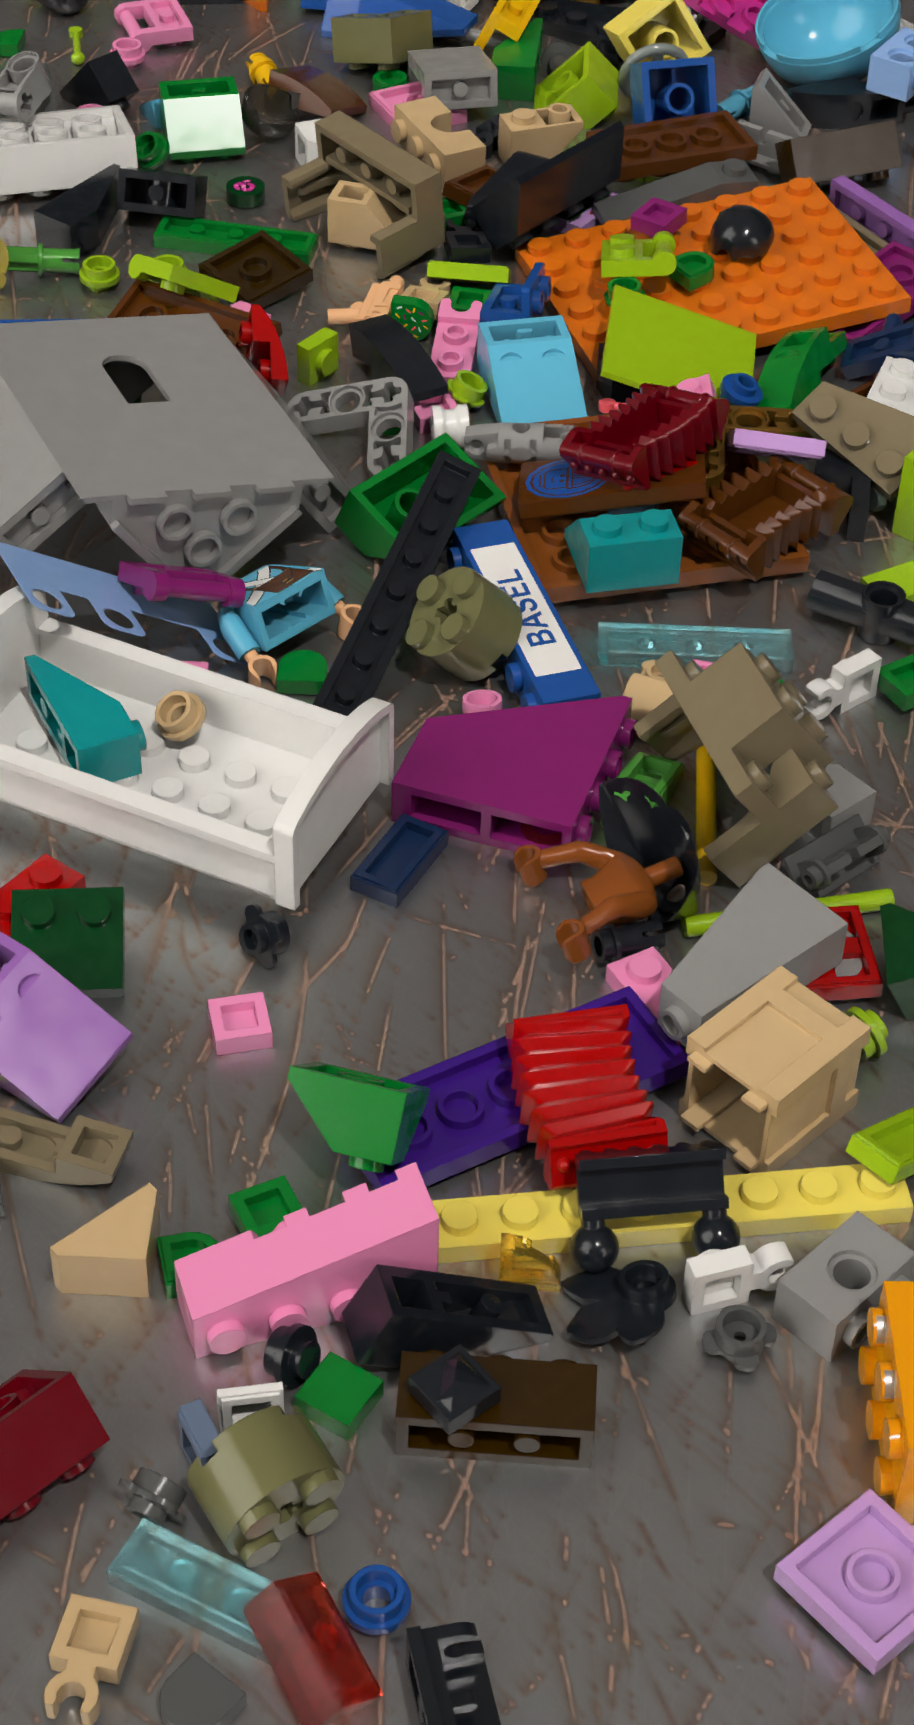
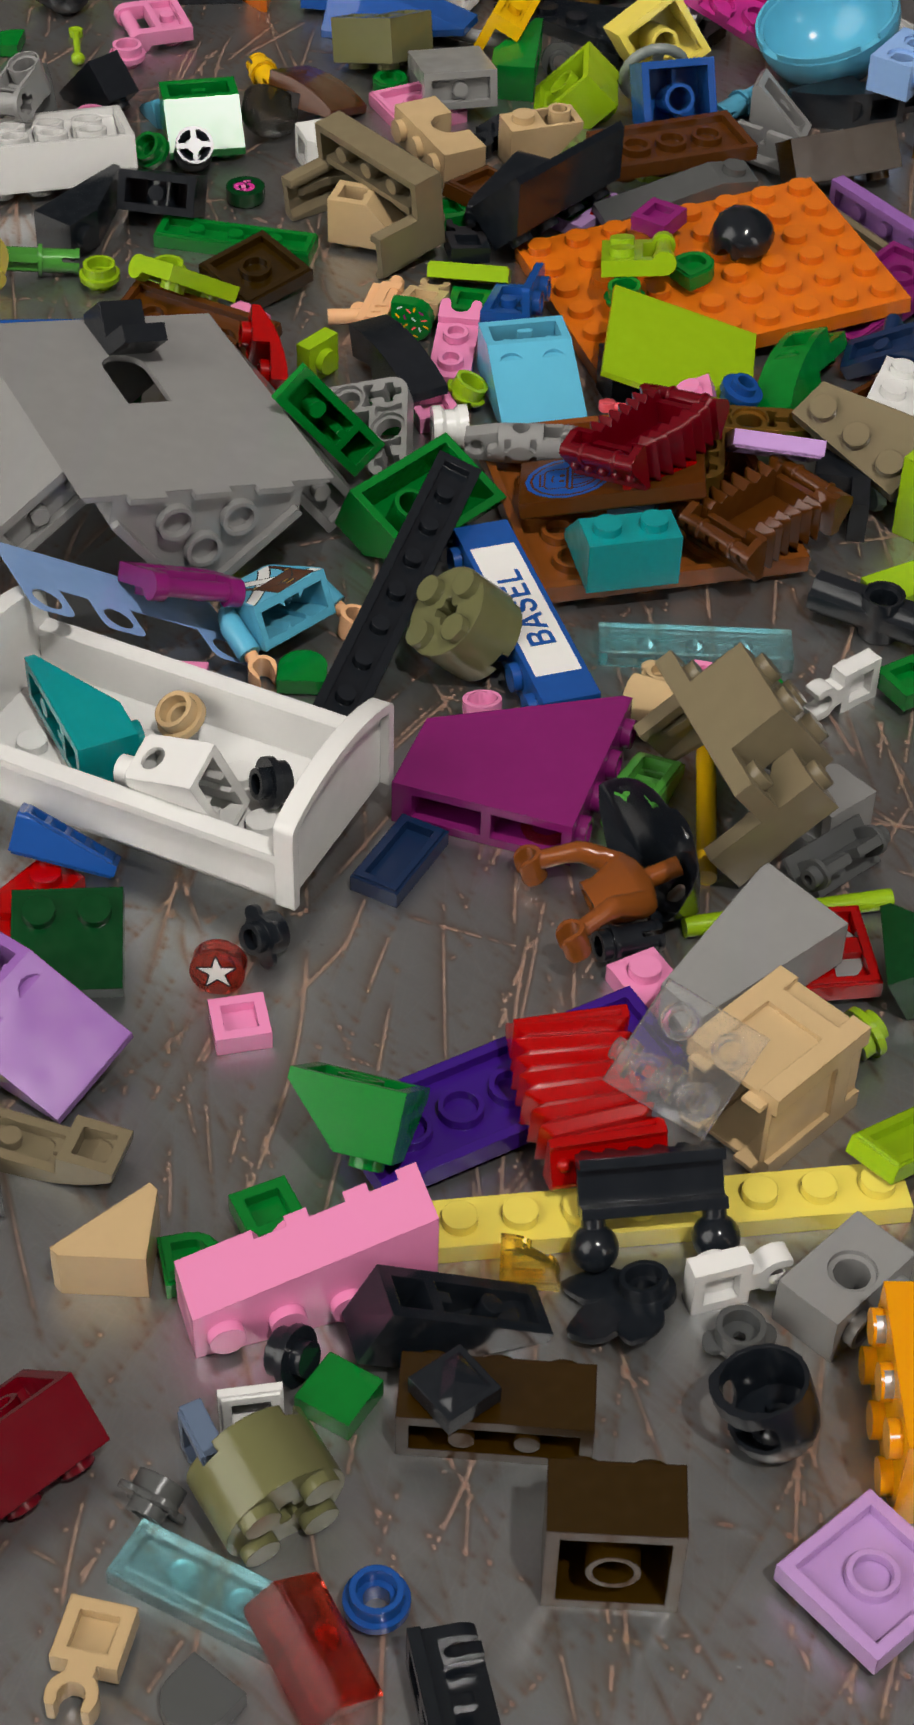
none -> blue slope [8,802,121,879]
none -> black slope [83,299,168,356]
none -> white torso [113,734,251,826]
none -> wheel [174,126,214,173]
none -> clear red tile [189,939,248,995]
none -> black plate [249,756,294,810]
none -> green slope [271,362,385,477]
none -> dark brown brick [540,1456,689,1613]
none -> clear hinge [603,978,770,1140]
none -> black helmet [708,1343,821,1464]

